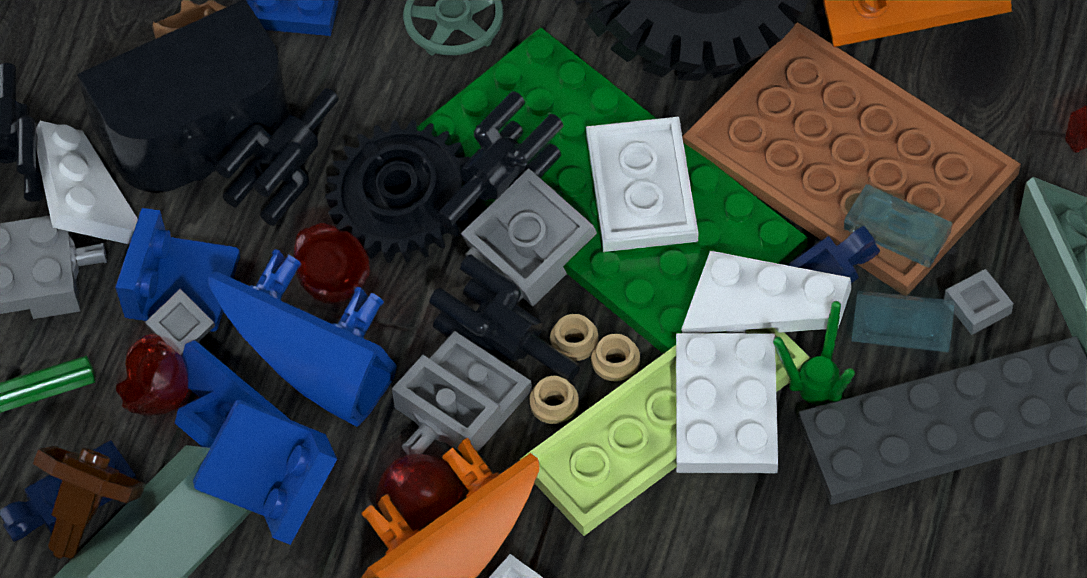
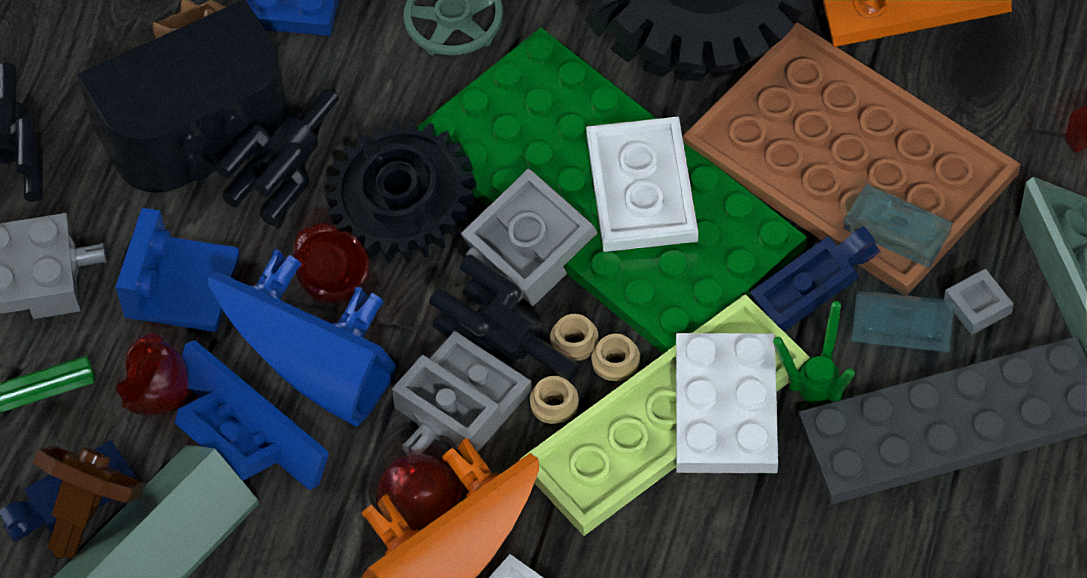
white wing [36,121,138,244] -> none
light grey plate [145,289,215,359] -> none
blue bracket [193,400,337,545] -> none
black plant [436,91,563,227] -> none
white wing [681,251,851,333] -> none

